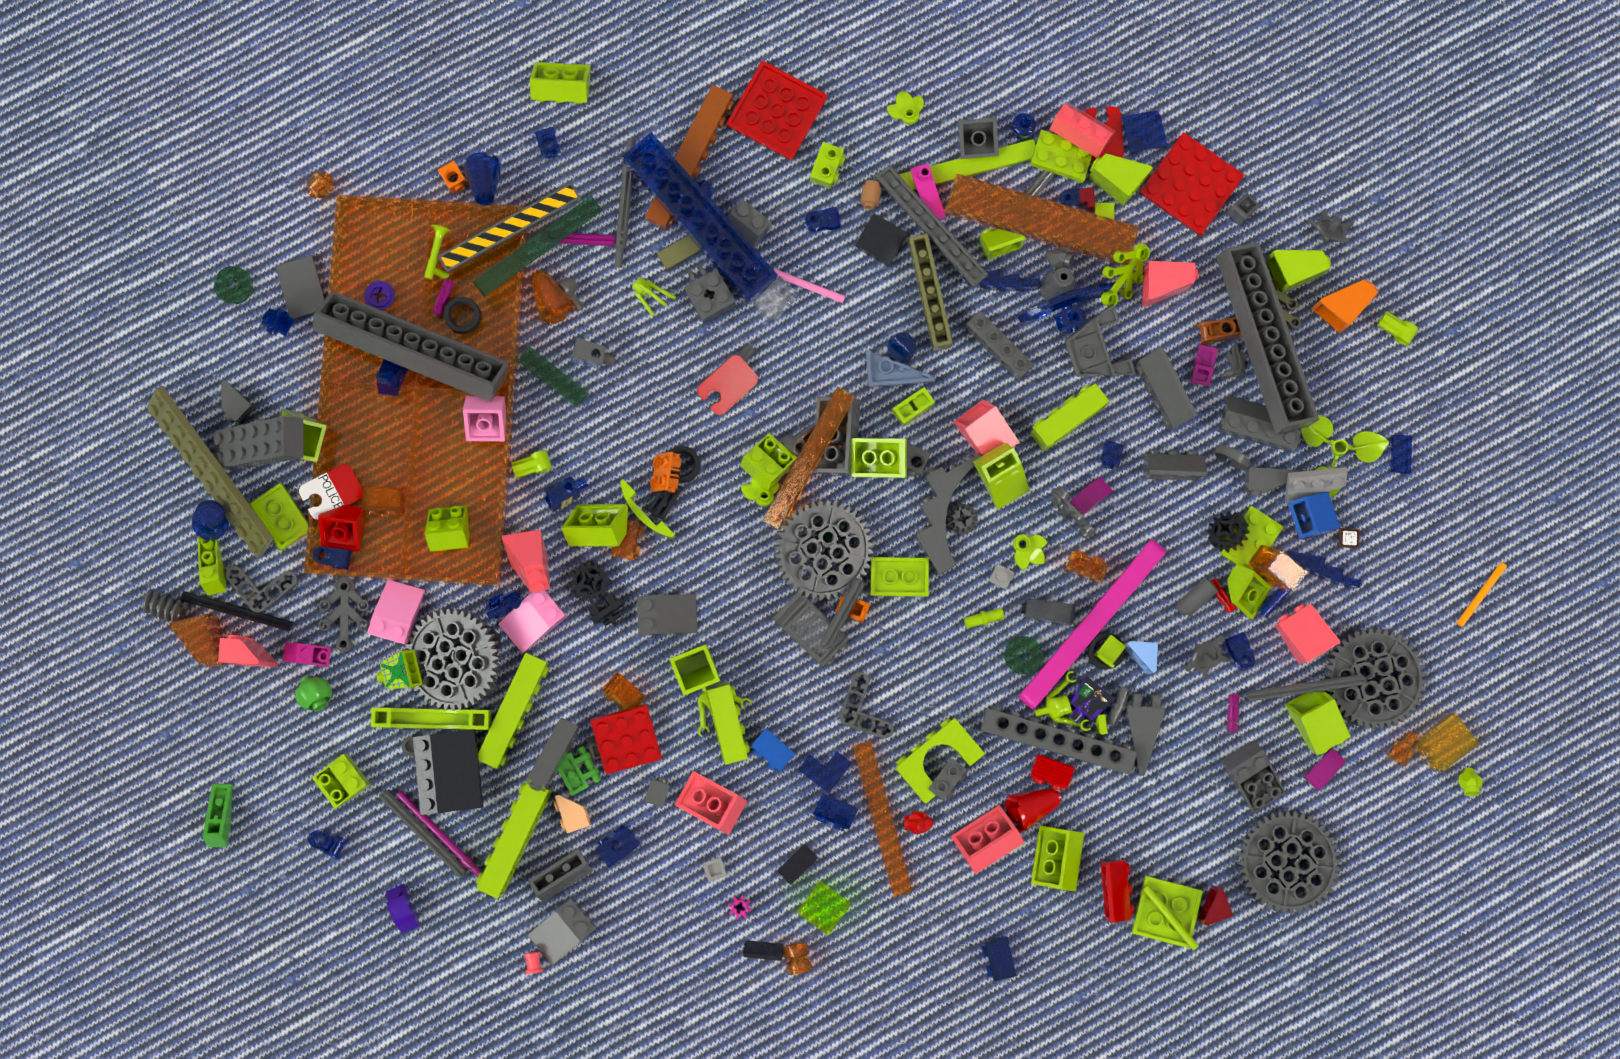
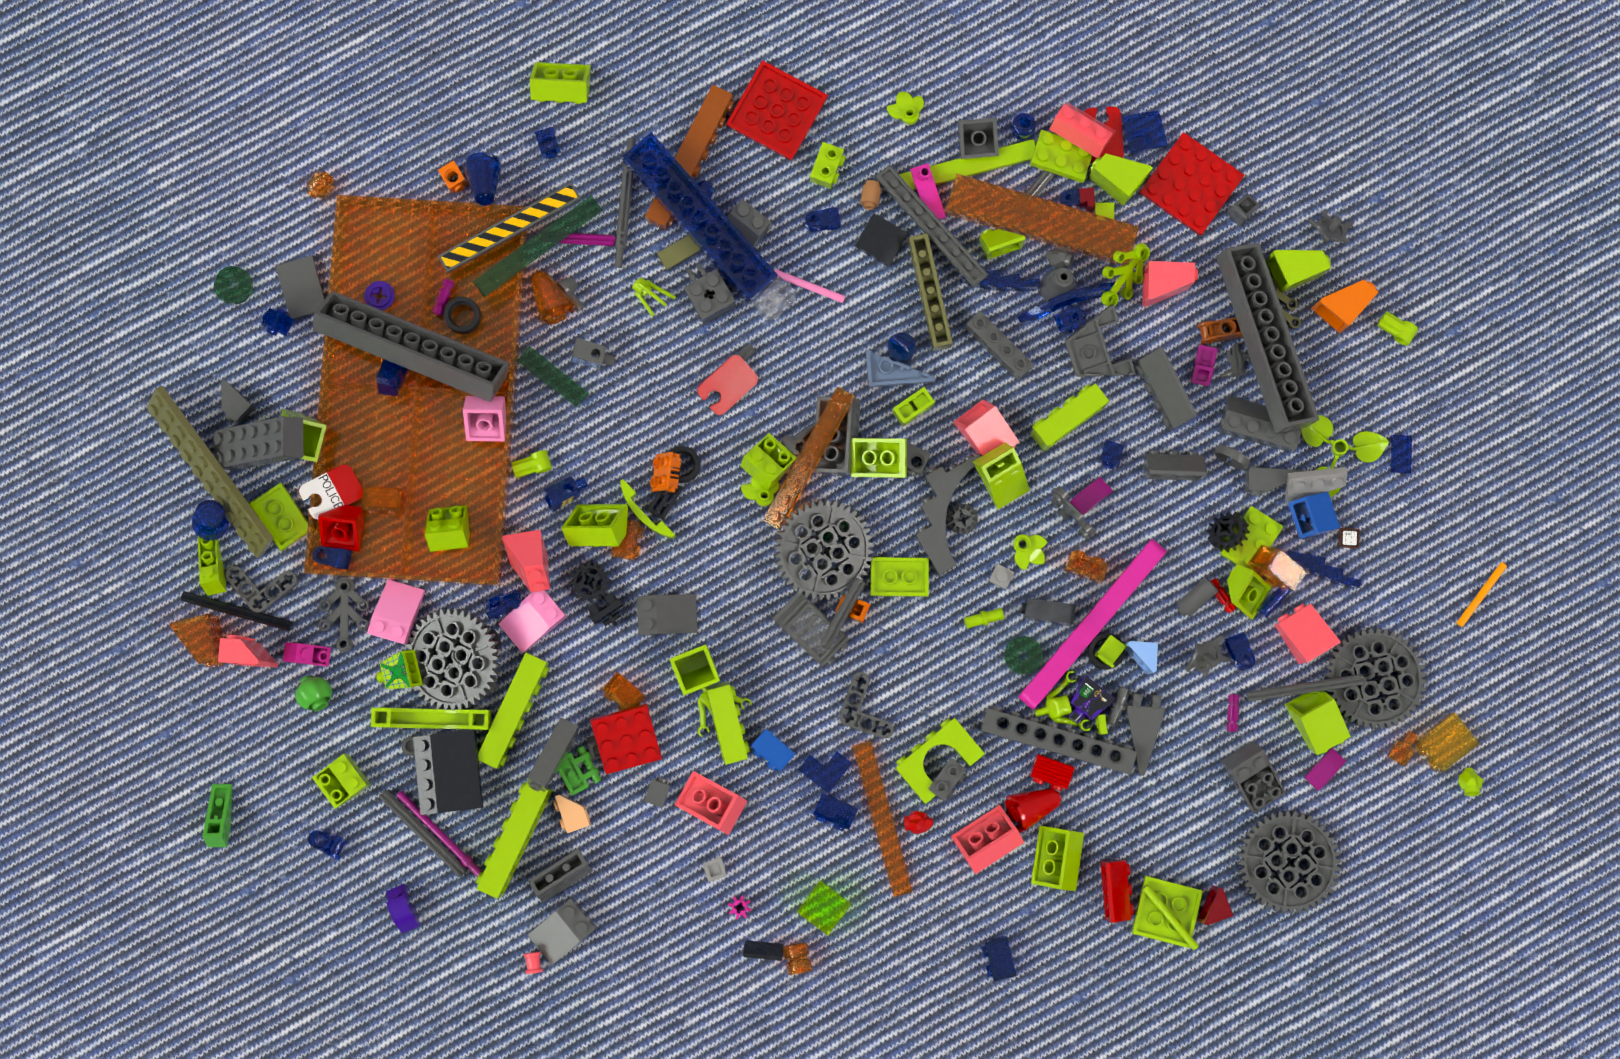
dark grey piece [143,589,188,624] -> none
lime piece [424,225,451,280] -> none
clear blue brick [595,825,642,868] -> none
black slope [777,844,818,885] -> none

